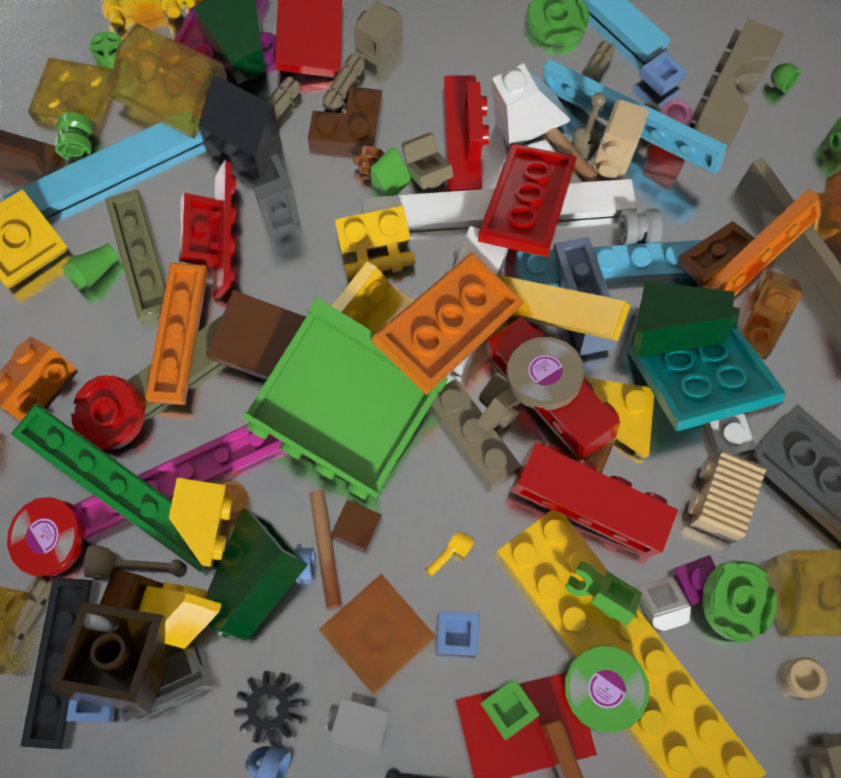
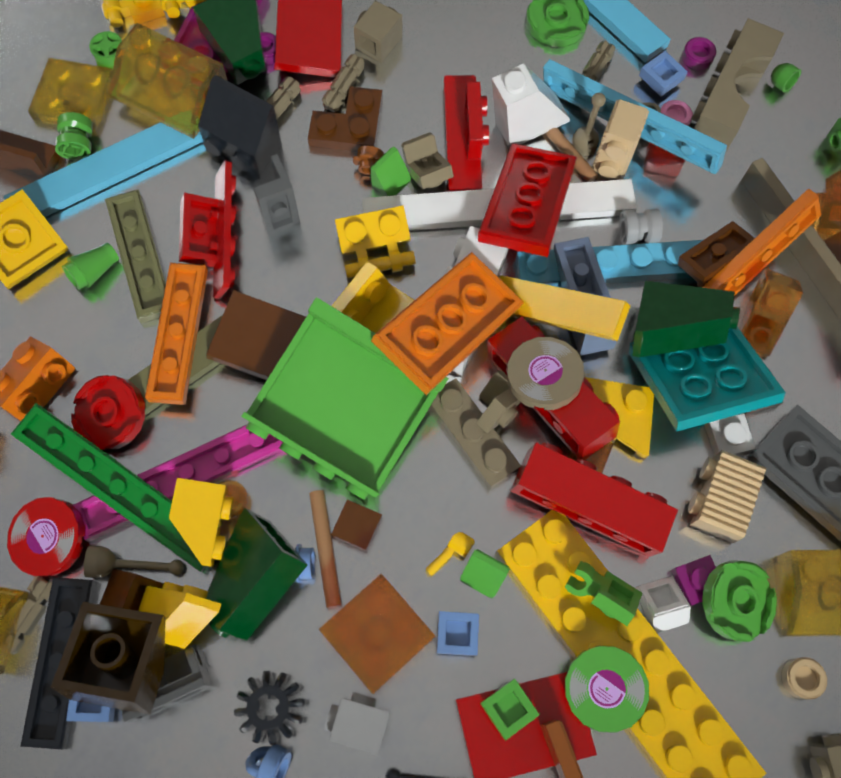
none -> bright green slope [460,549,510,598]
none -> magenta tile [682,37,717,71]

